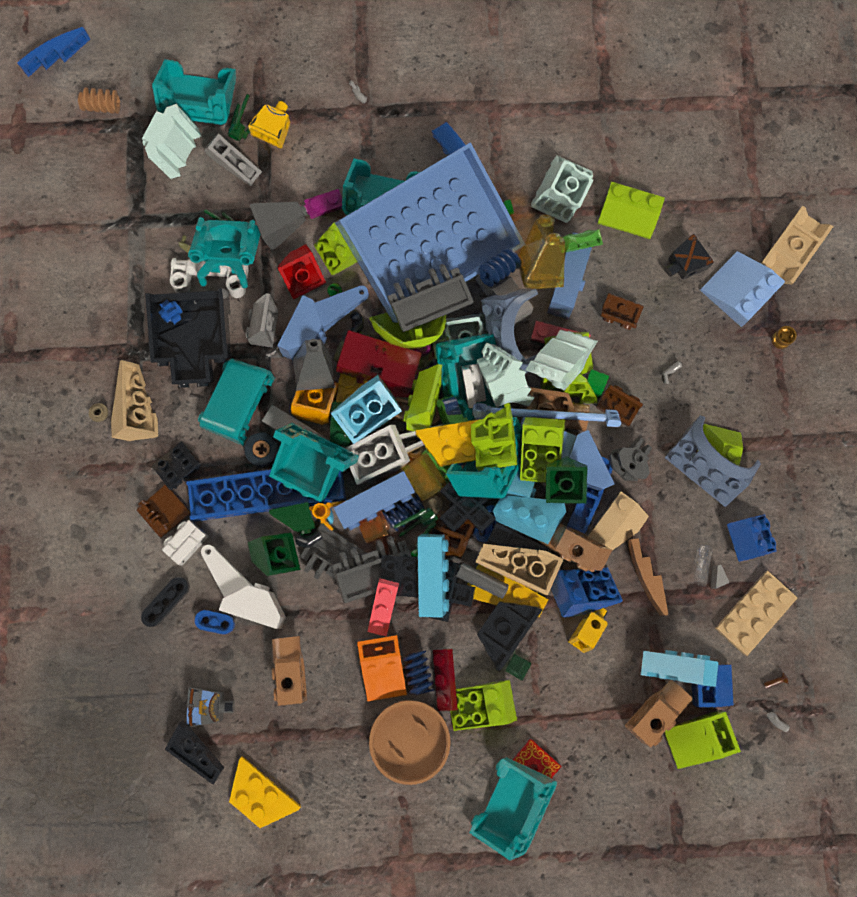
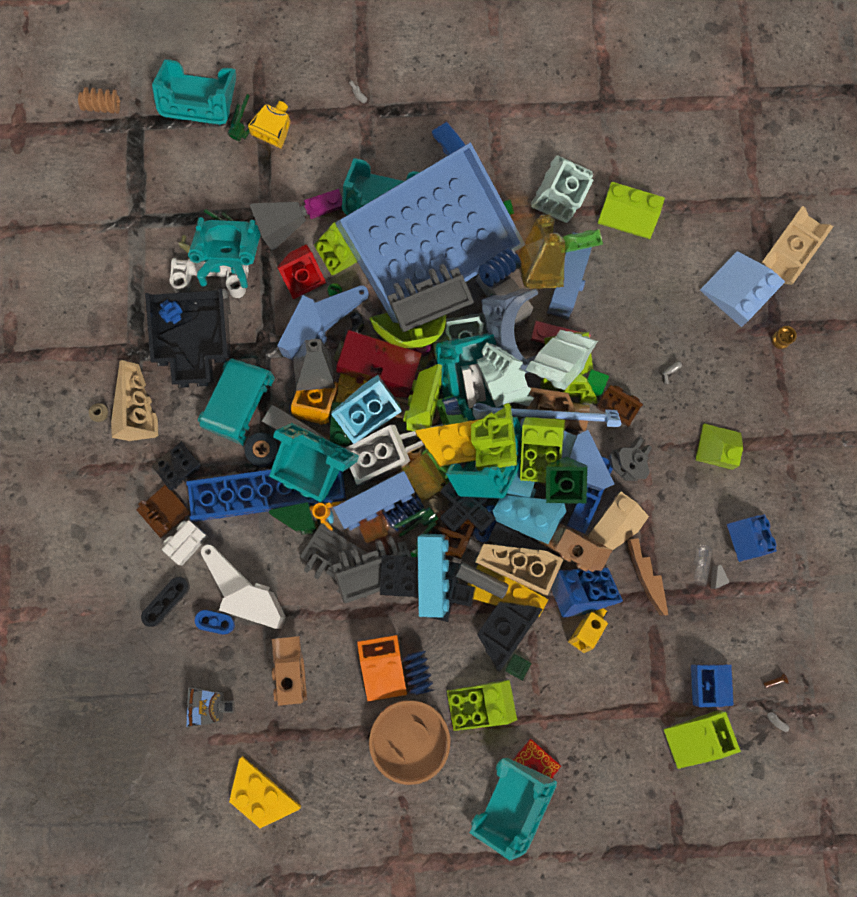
blue slope [17,27,90,77] -> none
light aqua slope [142,104,201,179] -> none
black wing [165,720,225,785] -> none
light grey slope [204,134,262,186] -> none
light grey slope [246,293,278,347] -> none
dark green slope [247,532,301,576] -> none
black arm [295,531,323,548] -> none
coral plate [367,578,399,637] -> none
dark red plate [433,649,458,711] -> none
reddish brown bracket [600,293,644,330] -> none
medium nougat brick [625,680,692,747] -> none
medium azure wedge [641,650,718,687] -> none
black torso [665,234,714,279] -> none
sand blue piece [665,415,761,507] -> none
tan plate [715,571,797,656] -> none

